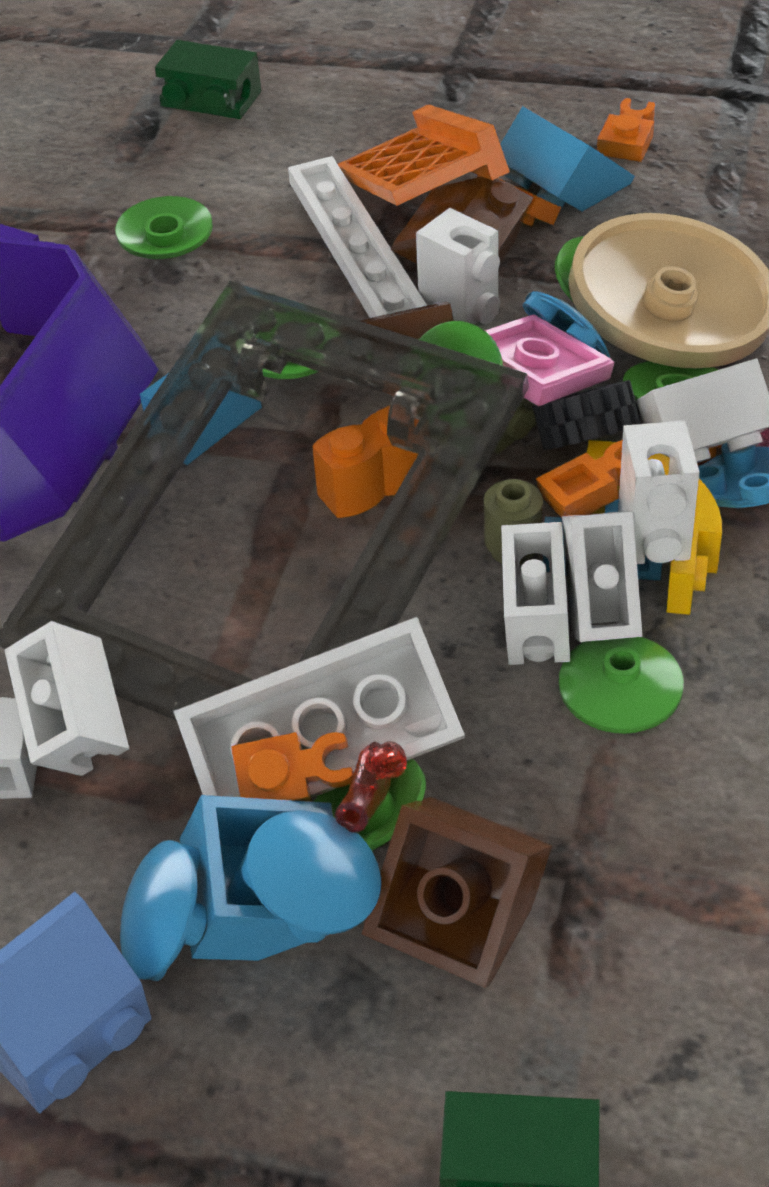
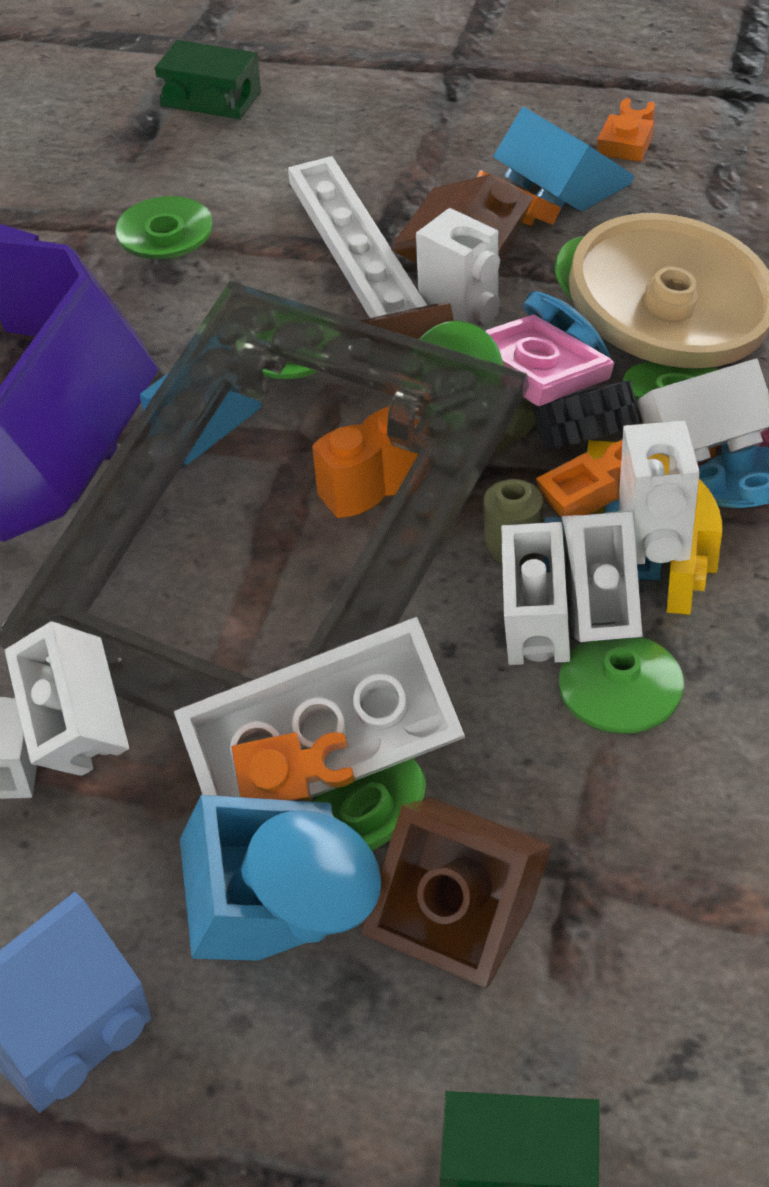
dark azure dish [120,840,207,981] -> none
clear red arm [335,741,407,832] -> none
orange fence [338,104,510,206] -> none

